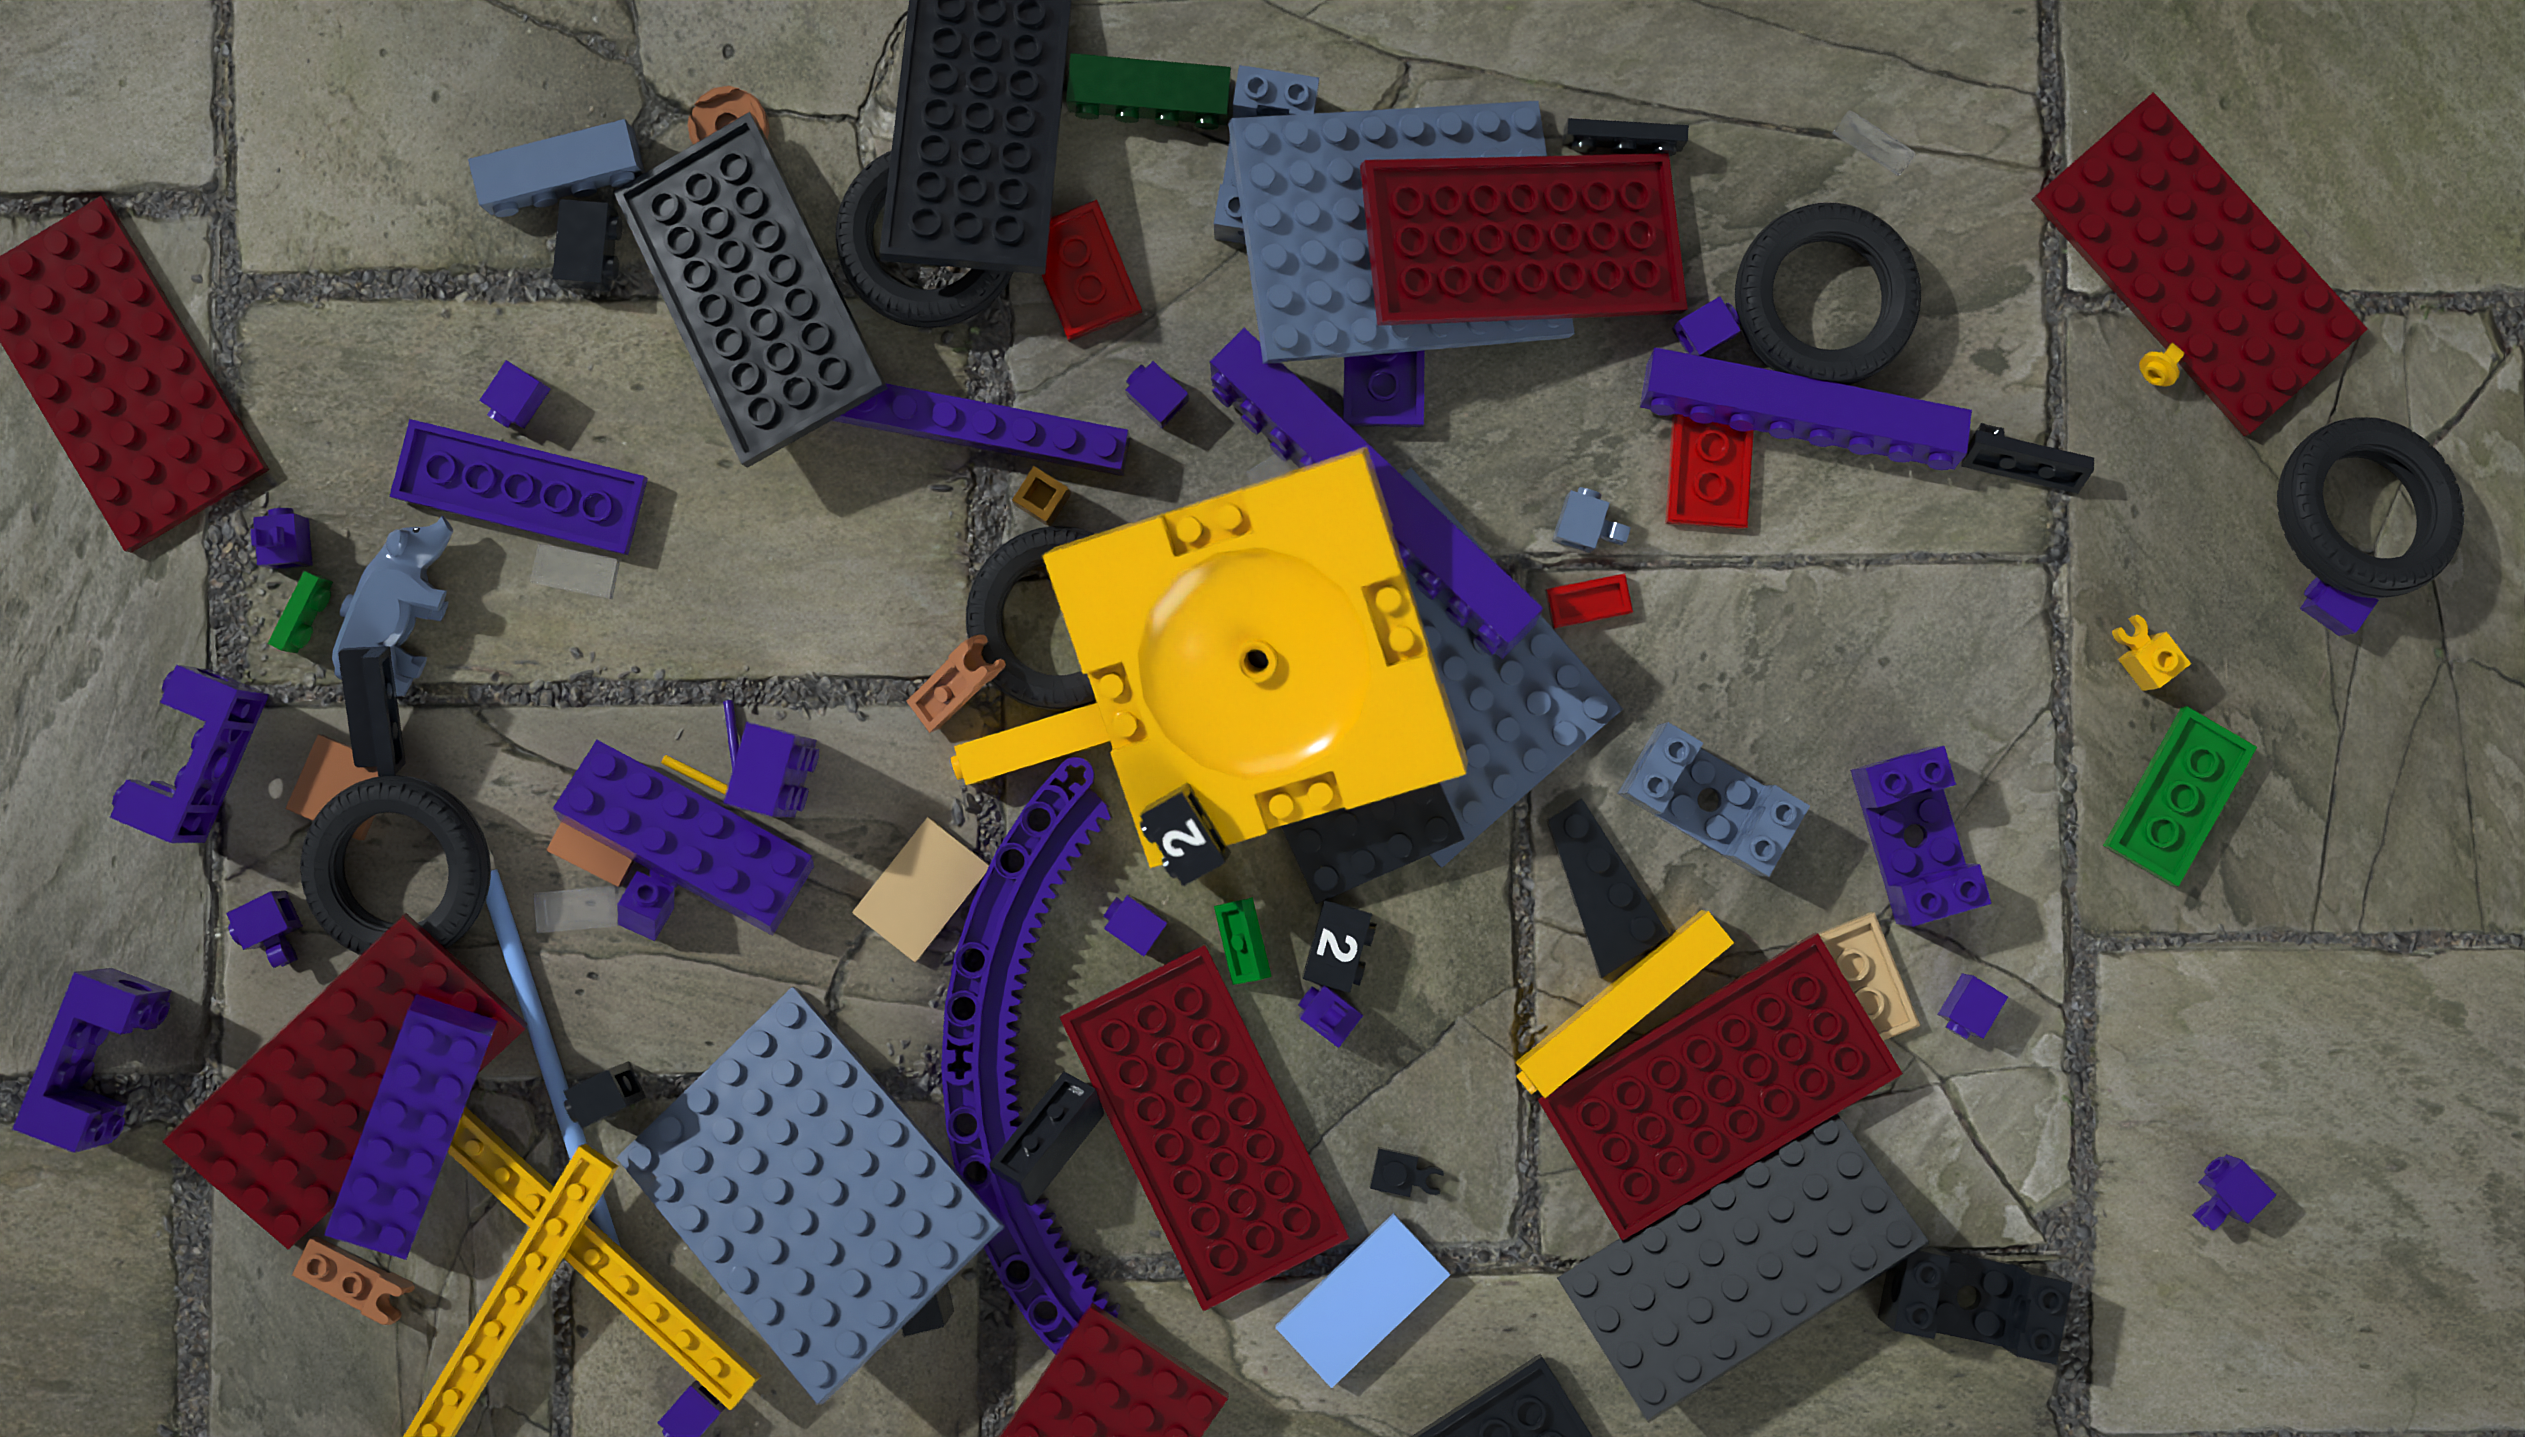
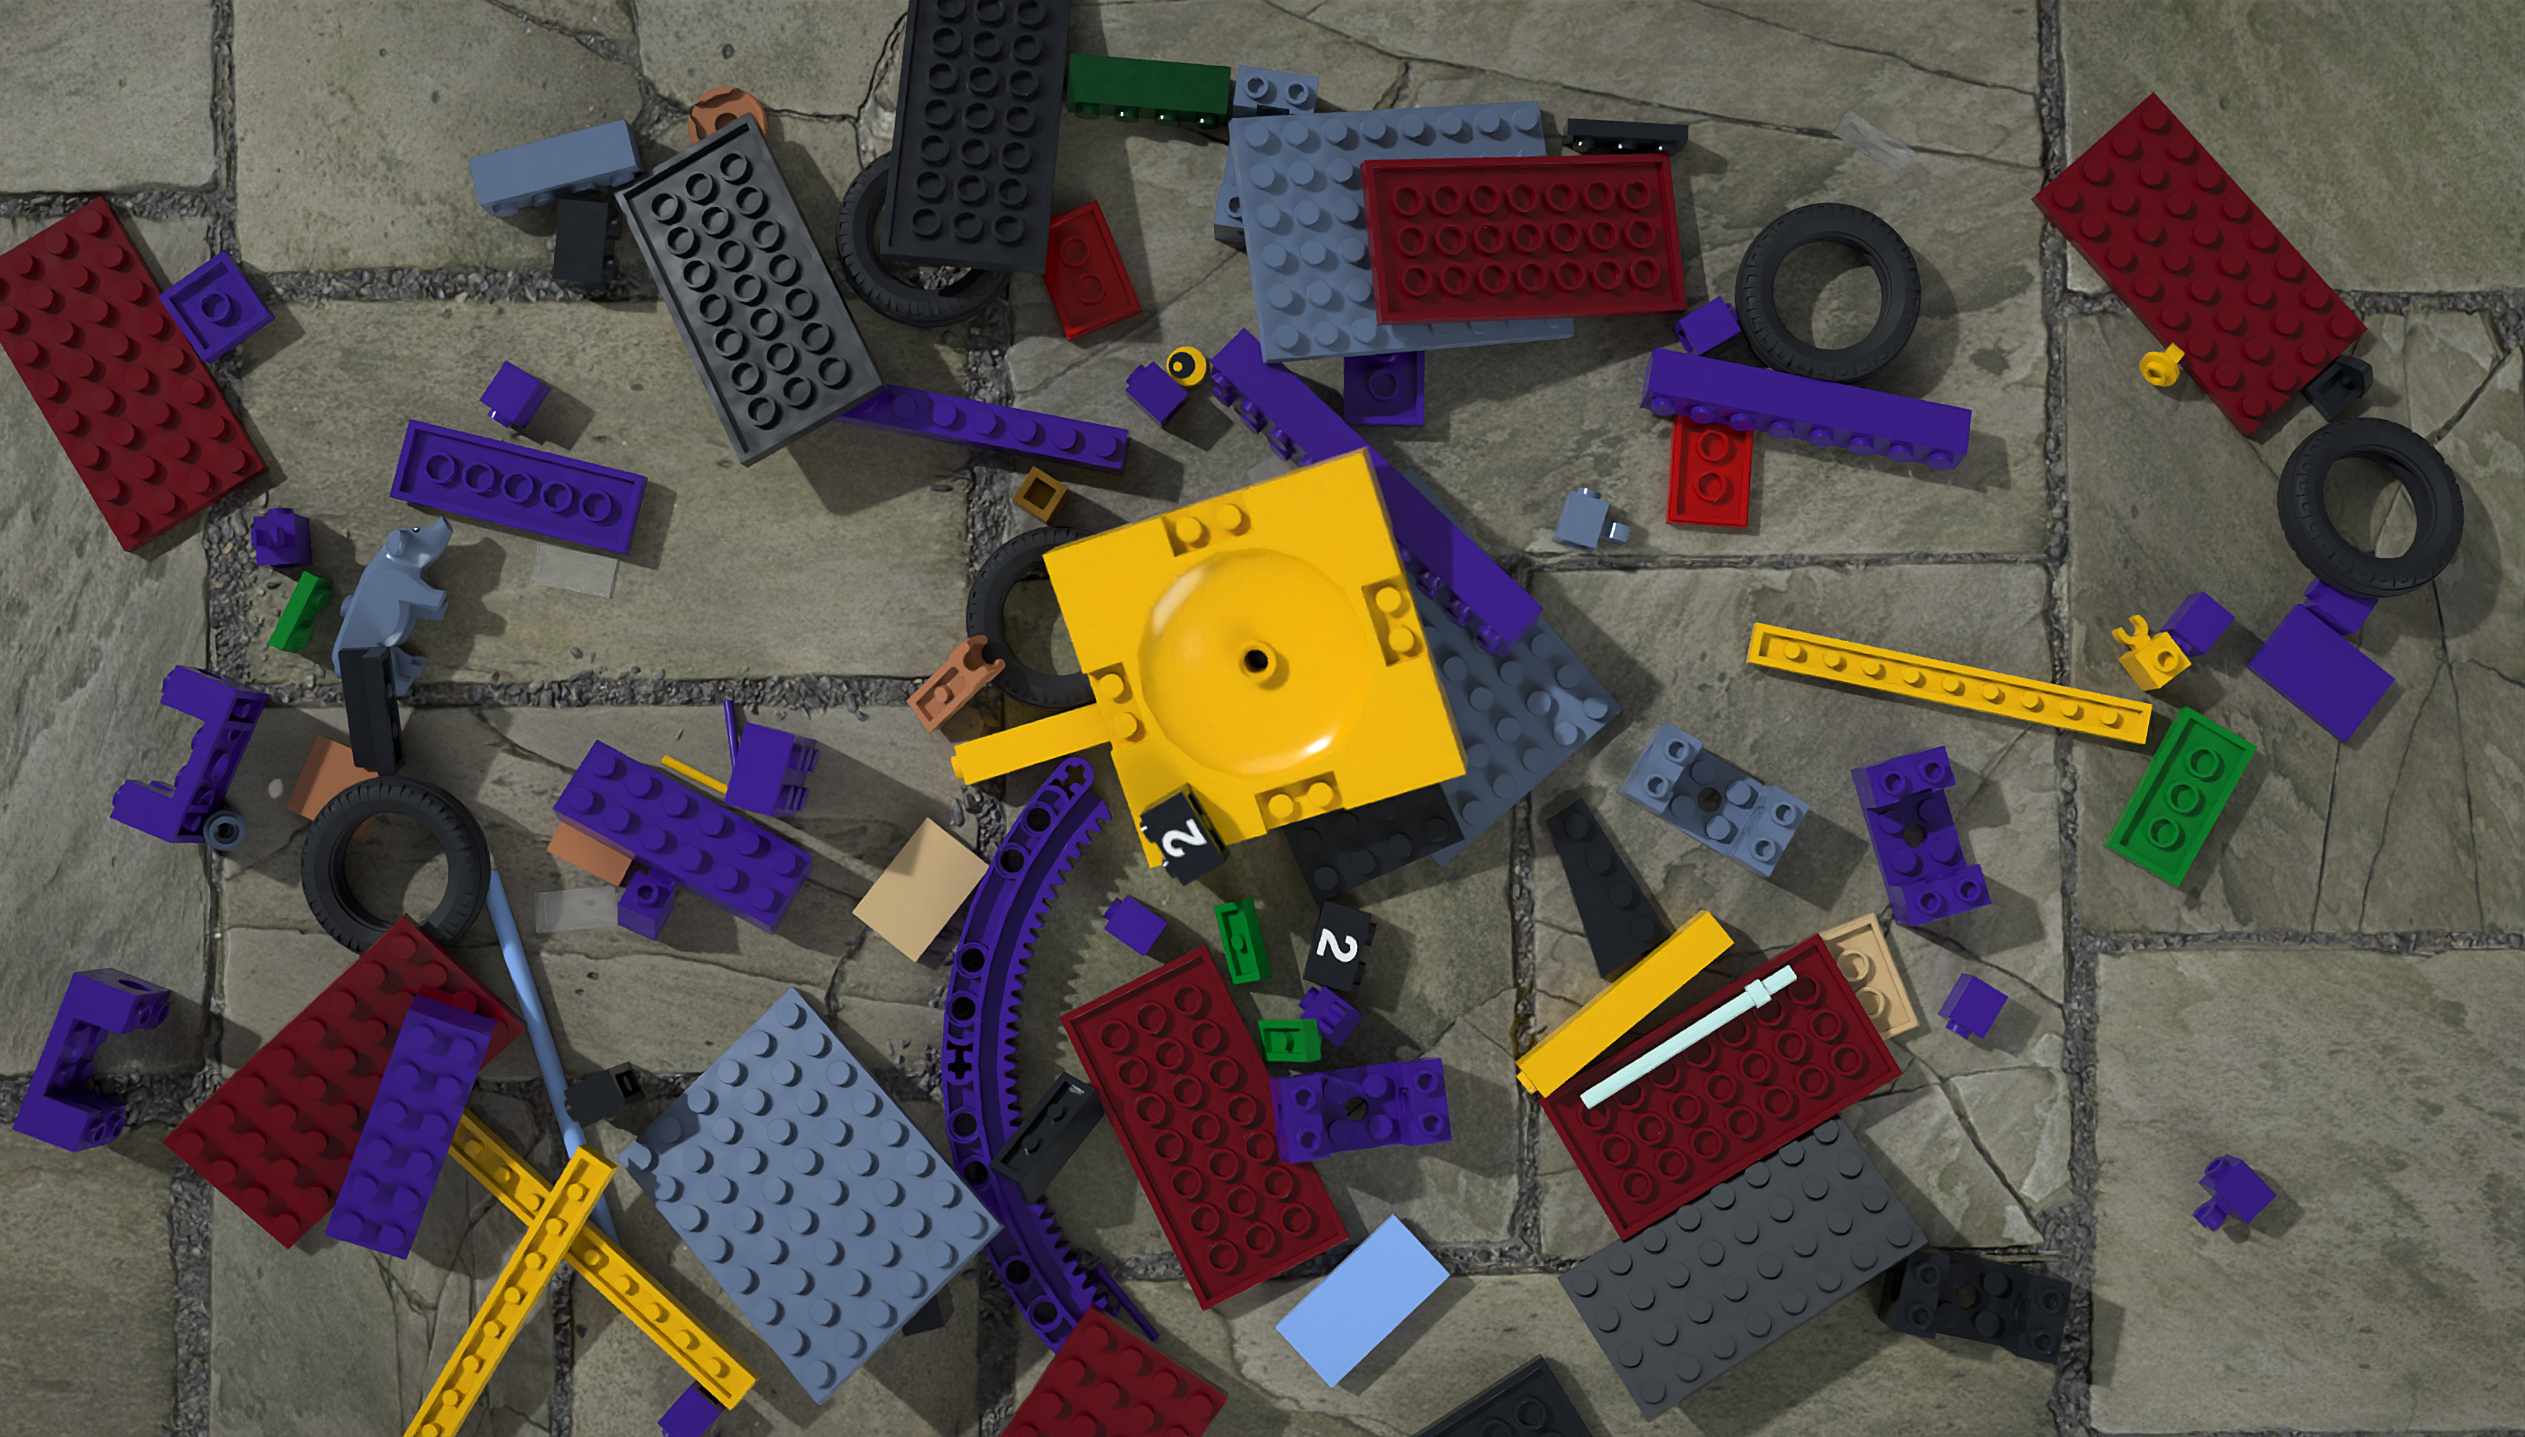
dark purple brick [226,891,303,968] -> none
nougat plate [292,1236,415,1325] -> none
black plate [1369,1147,1444,1197] -> none
red tile [1545,574,1633,629] -> none
black hinge [1961,423,2095,494] -> none
none -> dark purple plate [158,250,275,364]
none -> sand blue plate [202,810,247,851]
none -> dark purple piece [1090,1261,1160,1342]
none -> yellow tile [1166,346,1207,389]
none -> green plate [1258,1018,1321,1062]
none -> dark purple plate [1269,1057,1452,1163]
none -> light aqua bar [1580,965,1797,1109]
none -> yellow plate [1746,623,2153,745]
none -> dark purple brick [2159,591,2235,657]
none -> dark purple tile [2246,604,2395,742]
none -> black tile [2300,356,2373,421]

